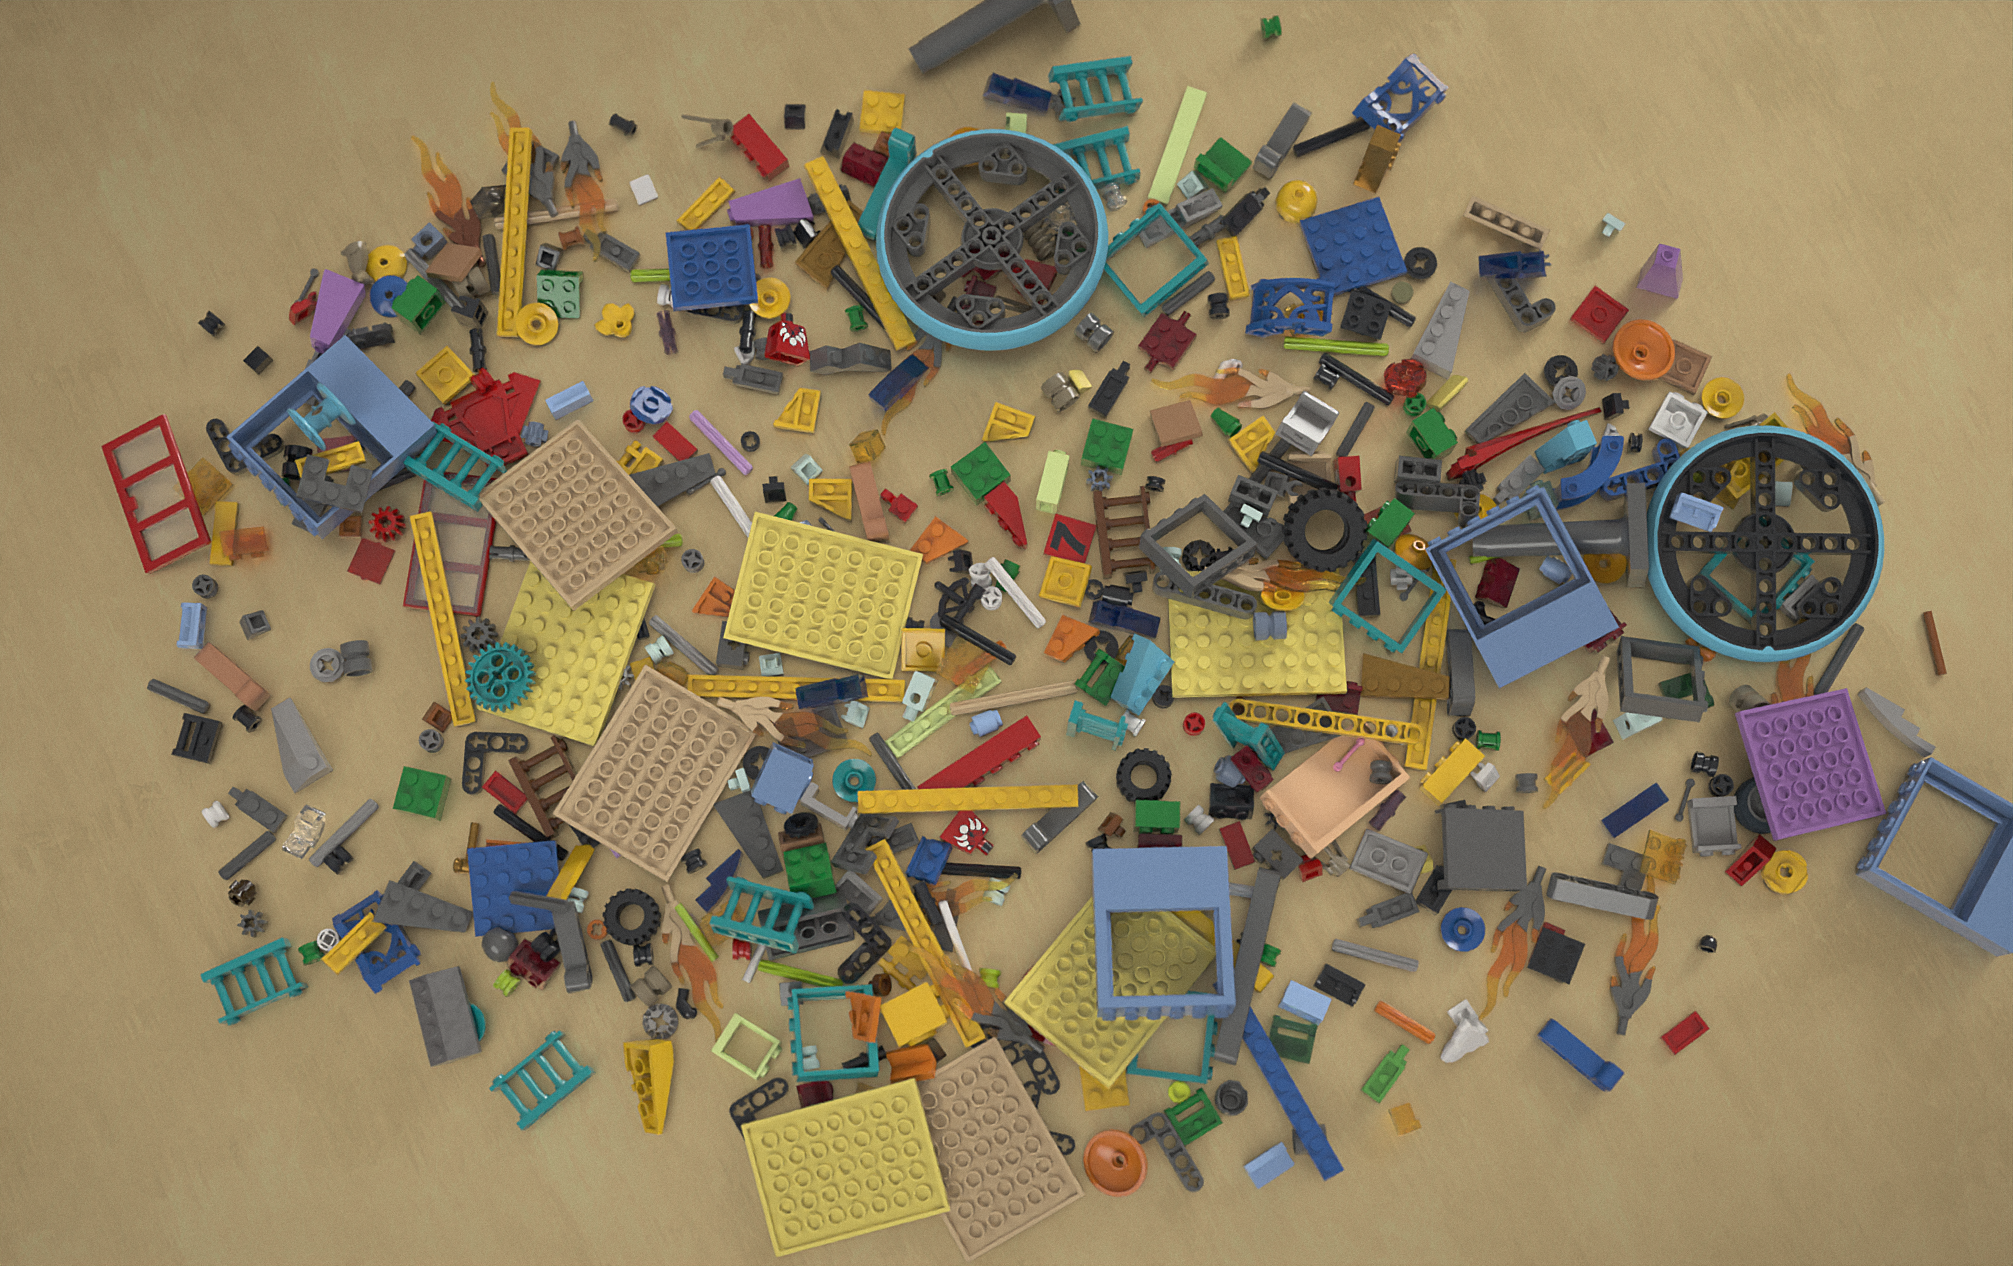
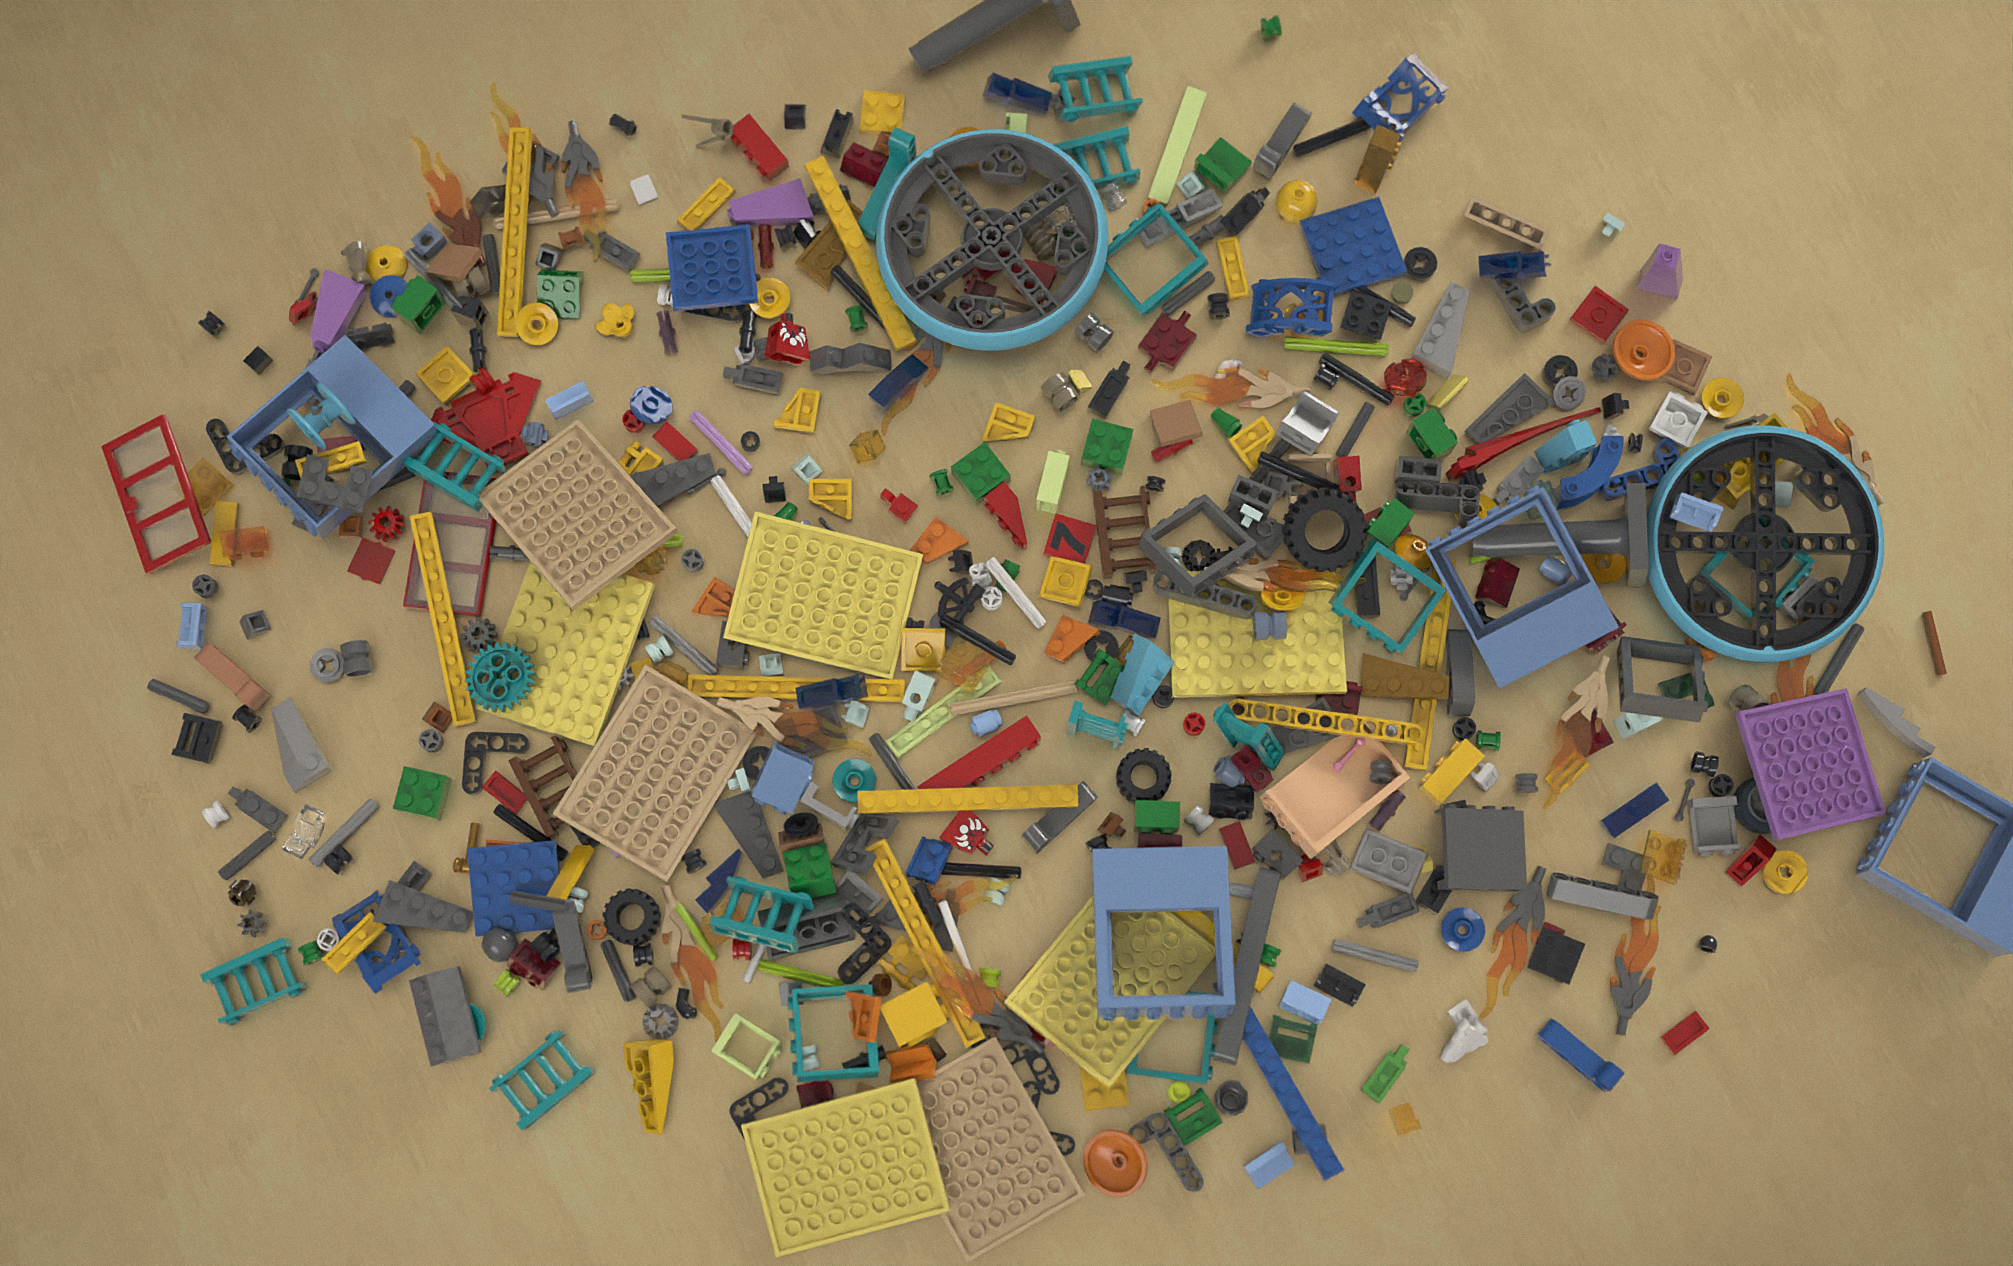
nougat beam [849,461,890,543] -> none
dark grey hinge [864,823,920,854] -> none
orange axle [1374,1001,1436,1044] -> none

